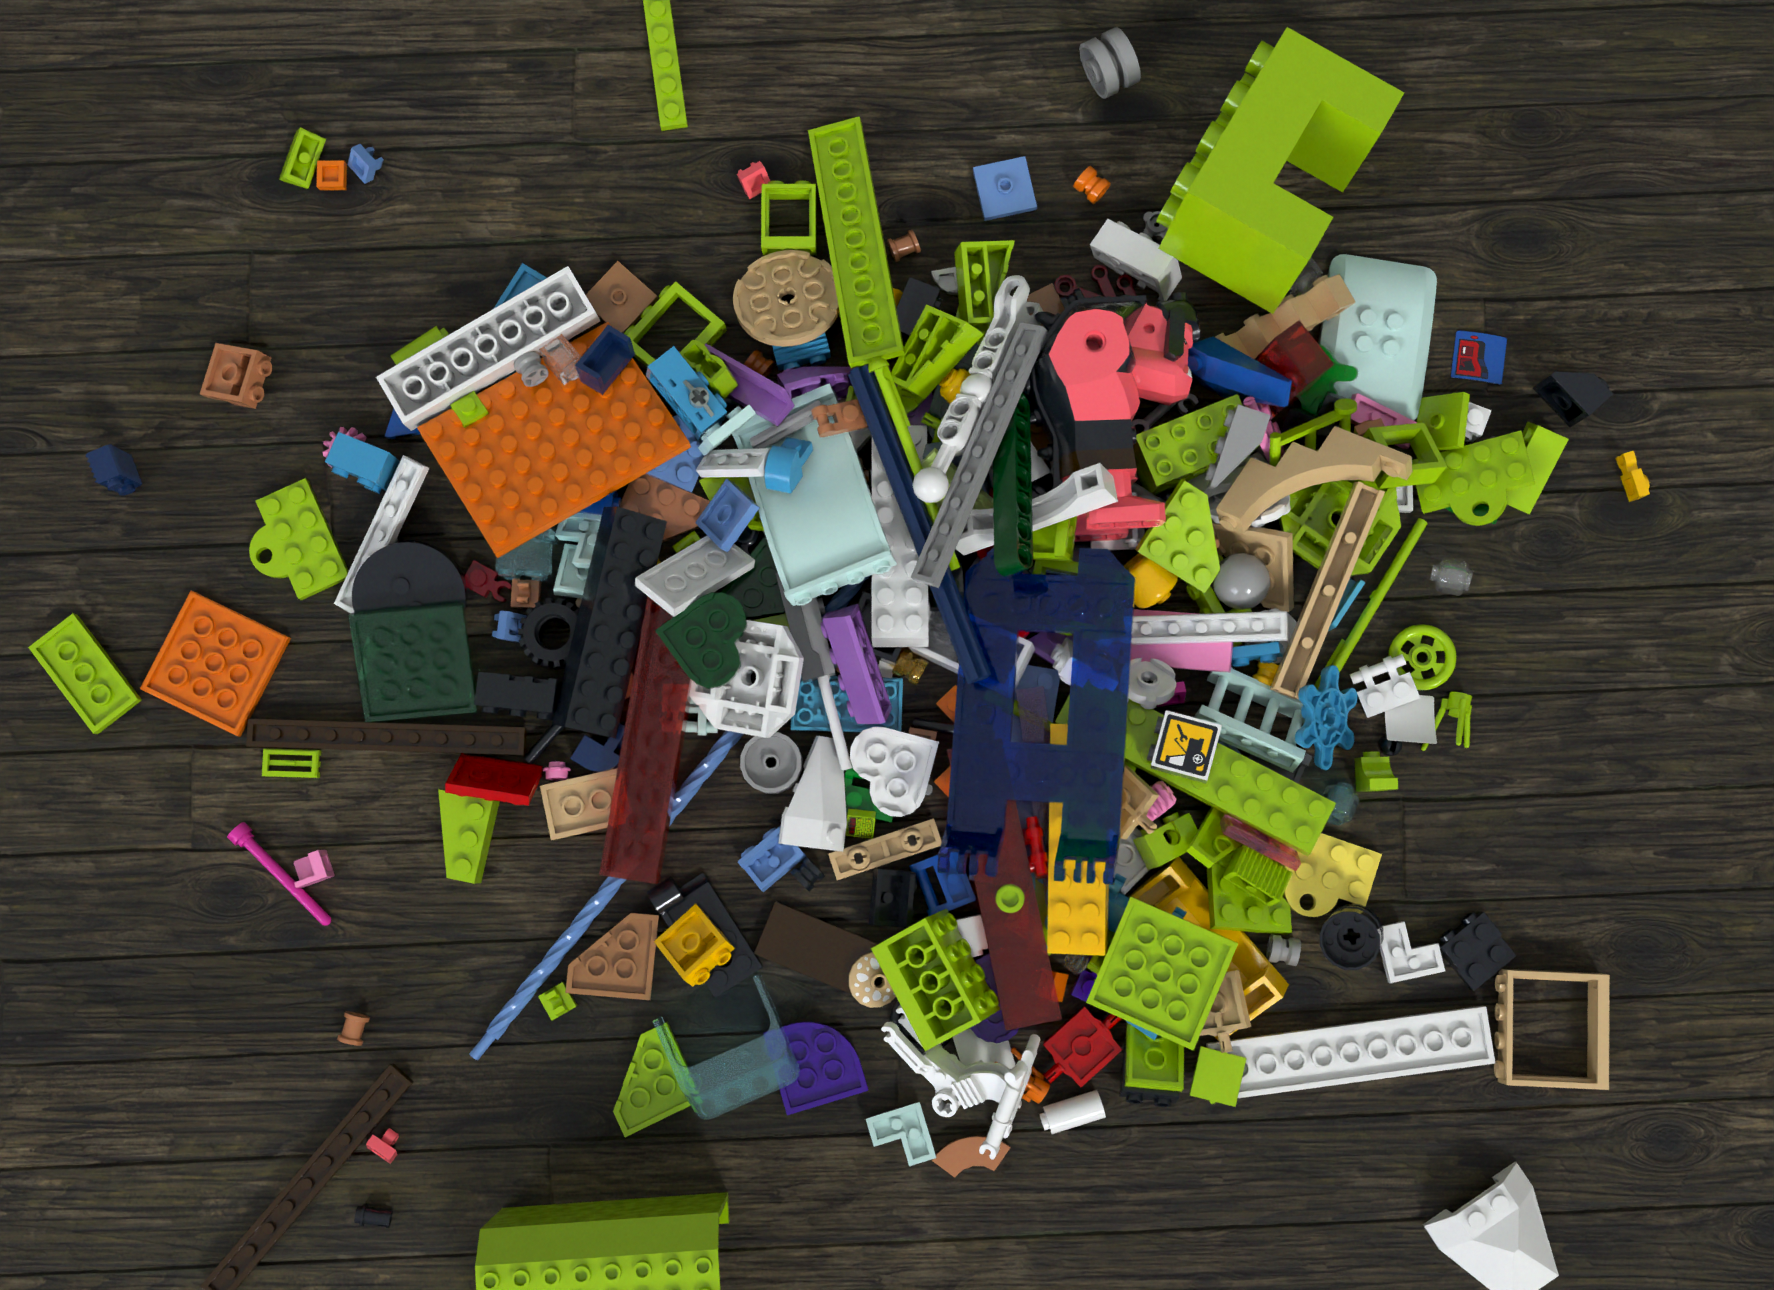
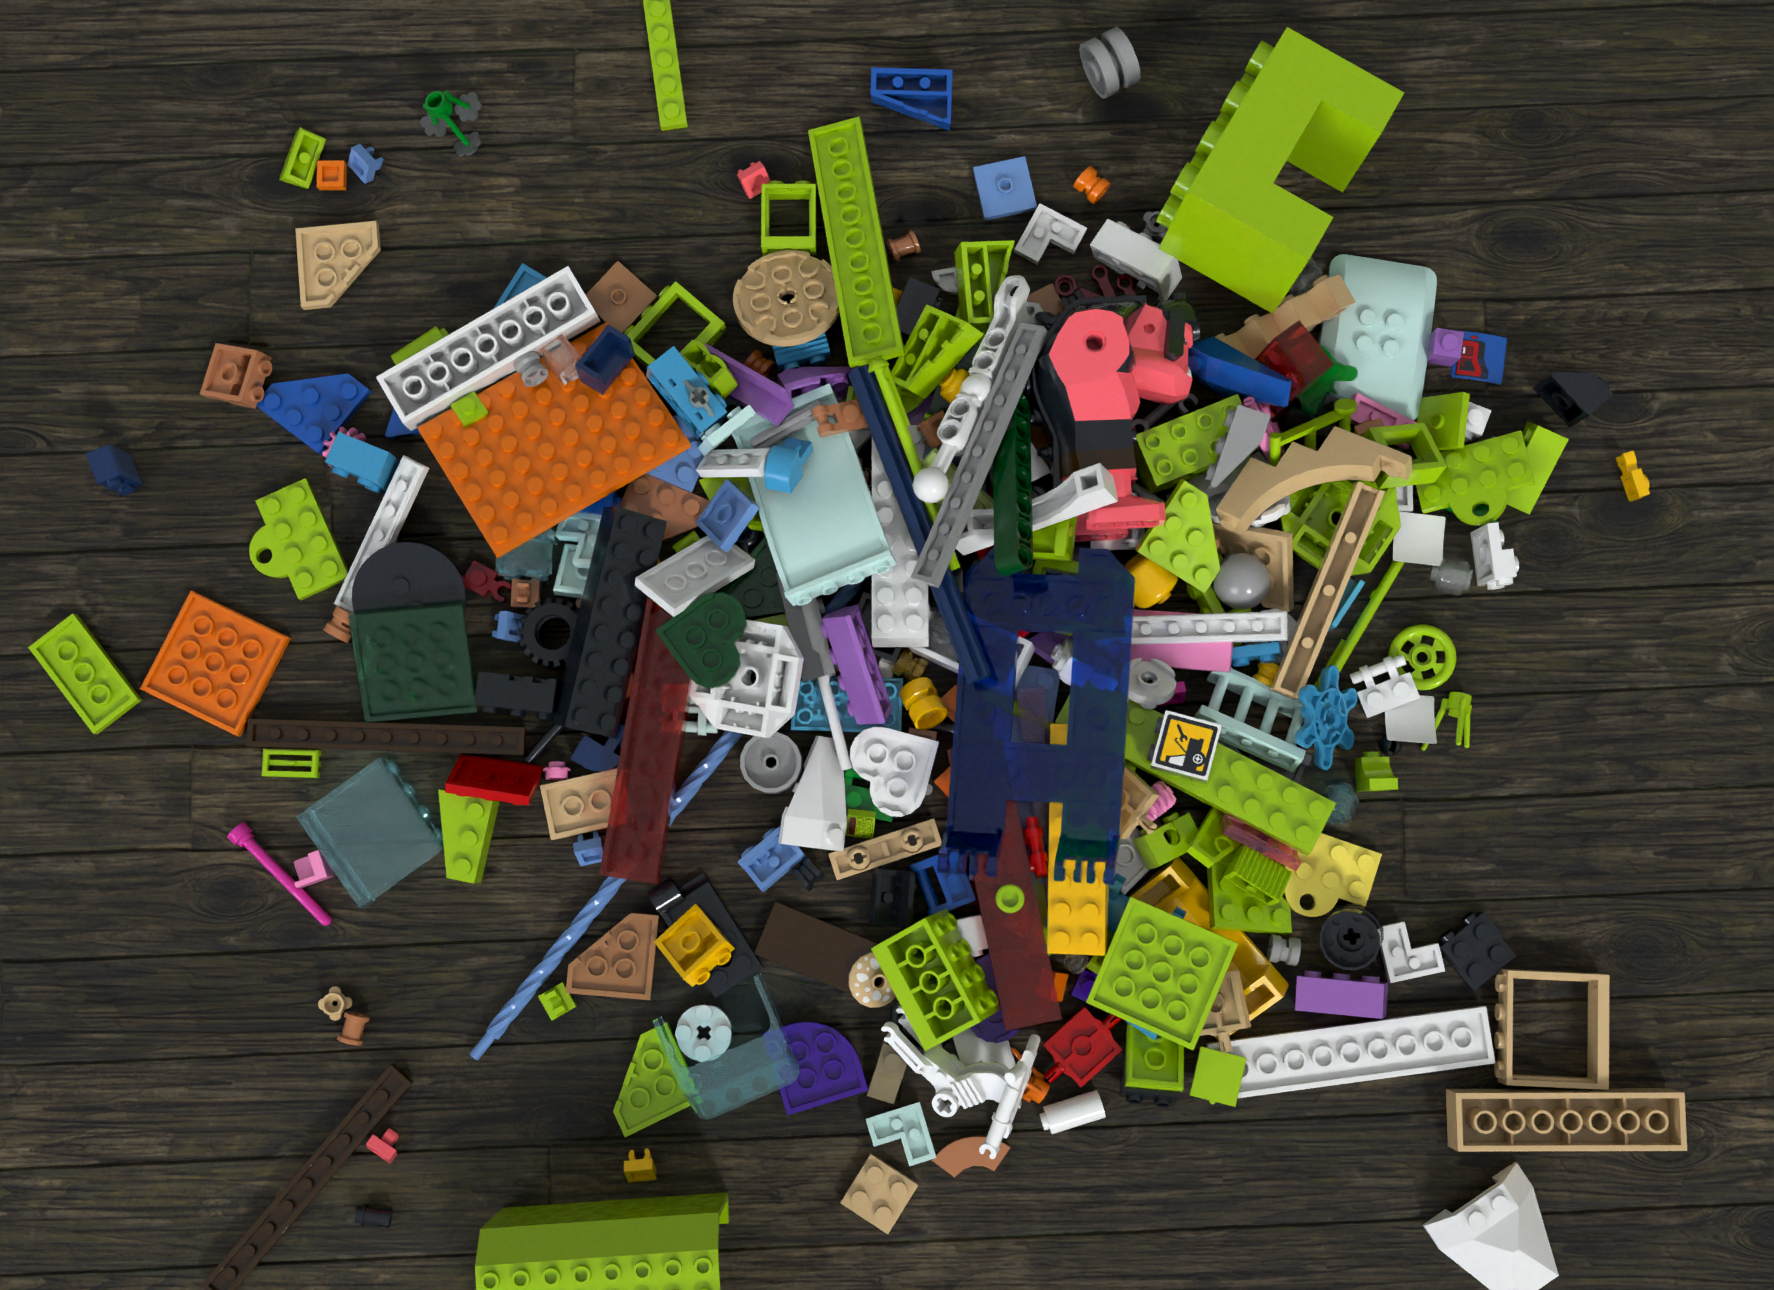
none -> blue plate [257,374,372,455]
none -> tan plate [295,221,381,310]
none -> clear light blue panel [296,757,444,908]
none -> tan plate [318,986,353,1021]
none -> nougat wheel [323,606,359,643]
none -> plant [420,90,482,157]
none -> medium blue tile [573,831,608,866]
none -> yellow tile [624,1148,657,1183]
none -> white plate [675,1004,732,1062]
none -> tan plate [840,1153,918,1234]
none -> dark tan arch [867,1040,907,1104]
none -> blue wedge [871,67,952,131]
none -> yellow wheel [899,677,948,730]
none -> nougat tile [917,410,945,449]
none -> white plate [1014,204,1087,265]
none -> medium lavender wedge [1295,970,1388,1019]
none -> white sticker [1393,512,1446,566]
none -> medium lavender brick [1427,328,1464,367]
none -> tan brick [1446,1088,1687,1152]
none -> white plate [1470,522,1519,590]

